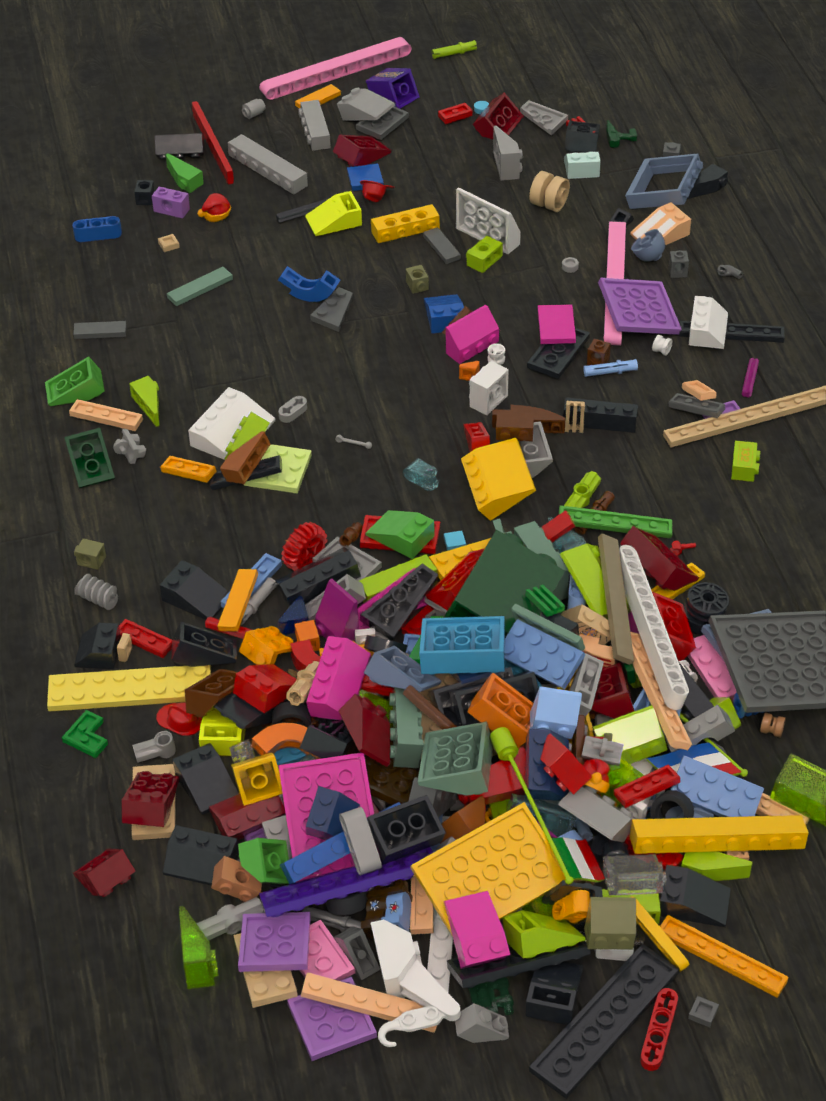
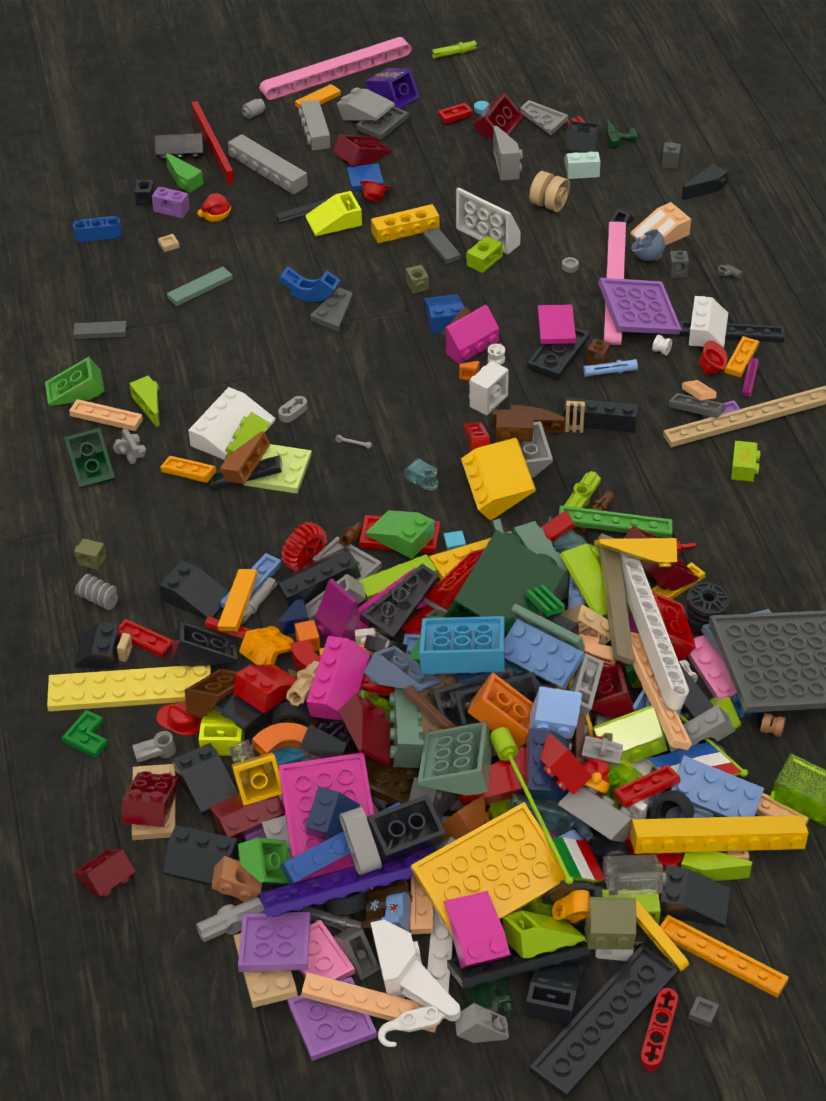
clear neon green slope [179,906,218,989] -> none
sand blue window [625,154,703,209] -> none
none -> yellow wedge [594,538,677,567]
none -> red piece [699,340,727,375]
none -> light orange tile [725,337,759,377]

